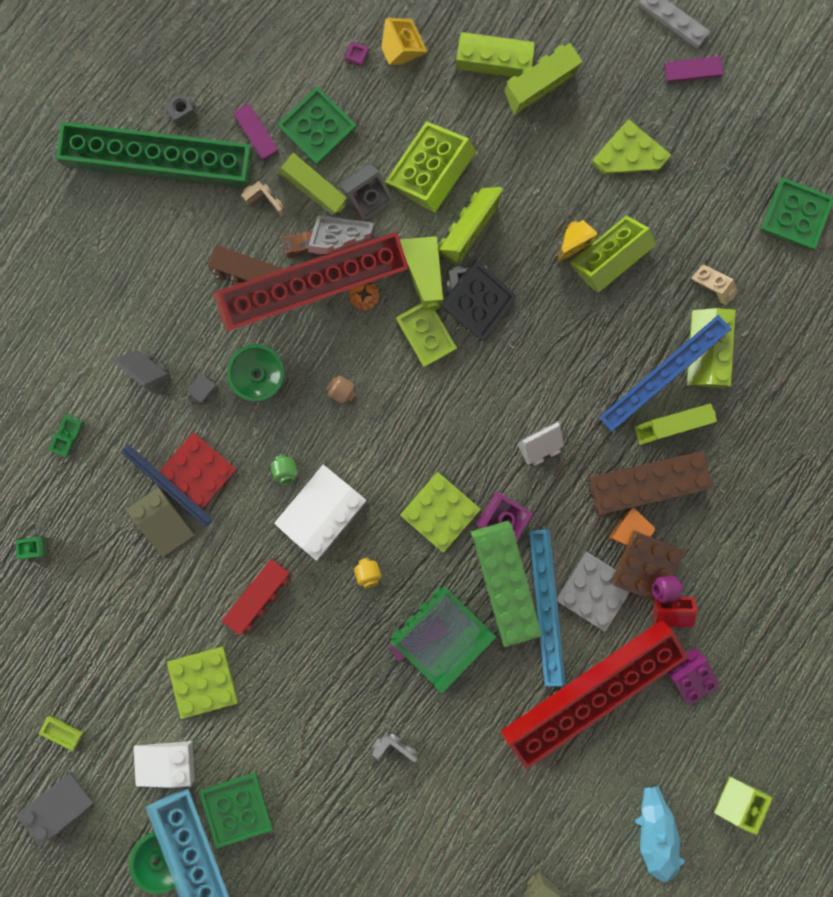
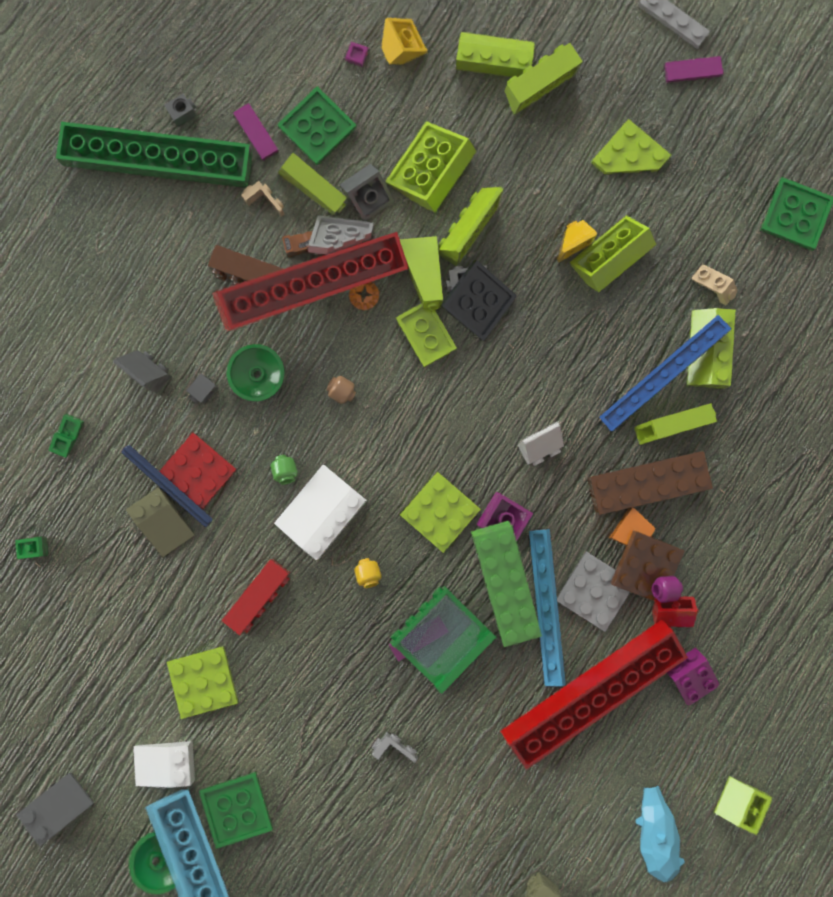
lime tile [39,715,84,752] -> none

